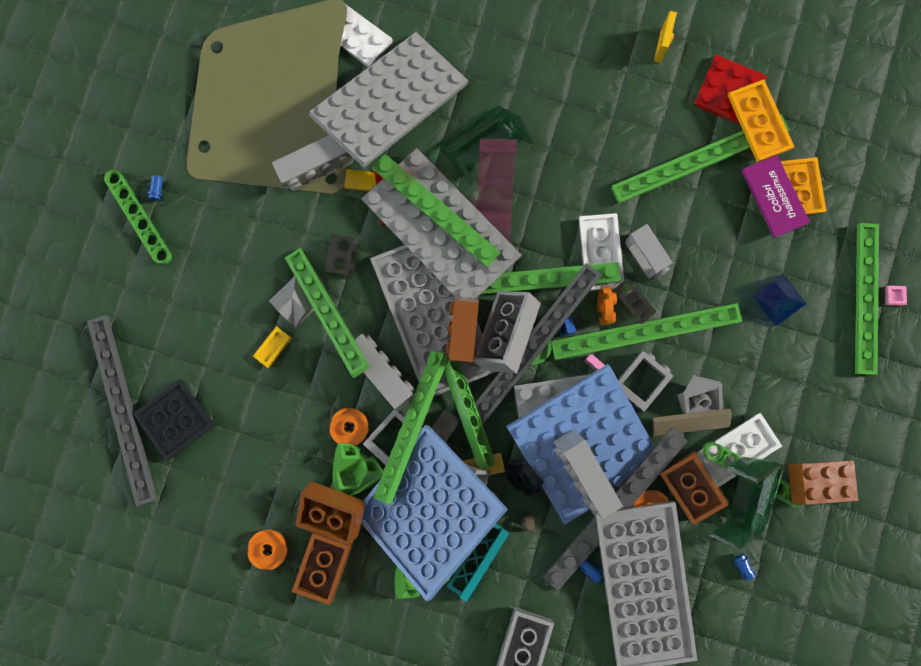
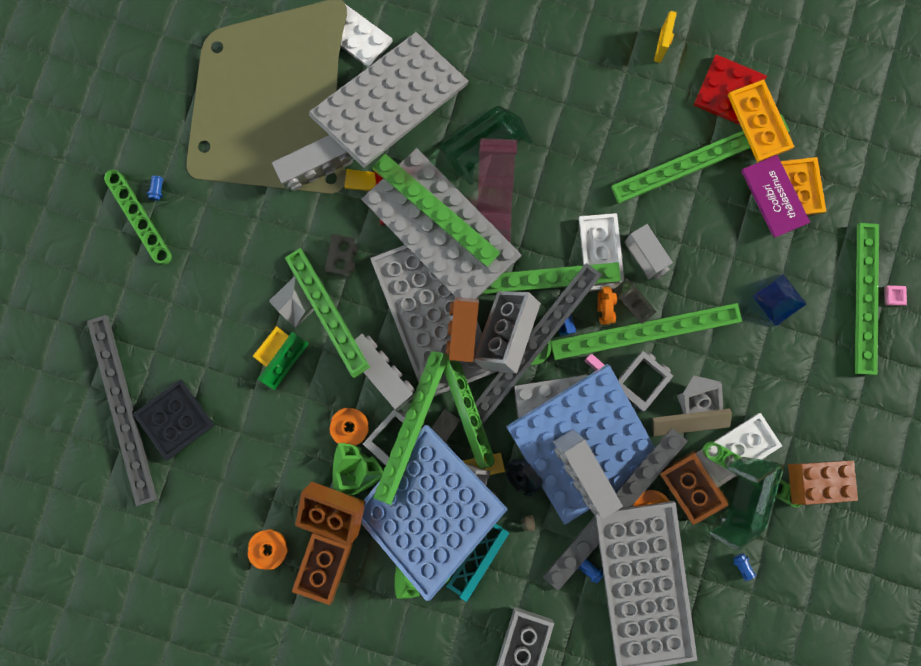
none -> green plate [258,332,309,390]

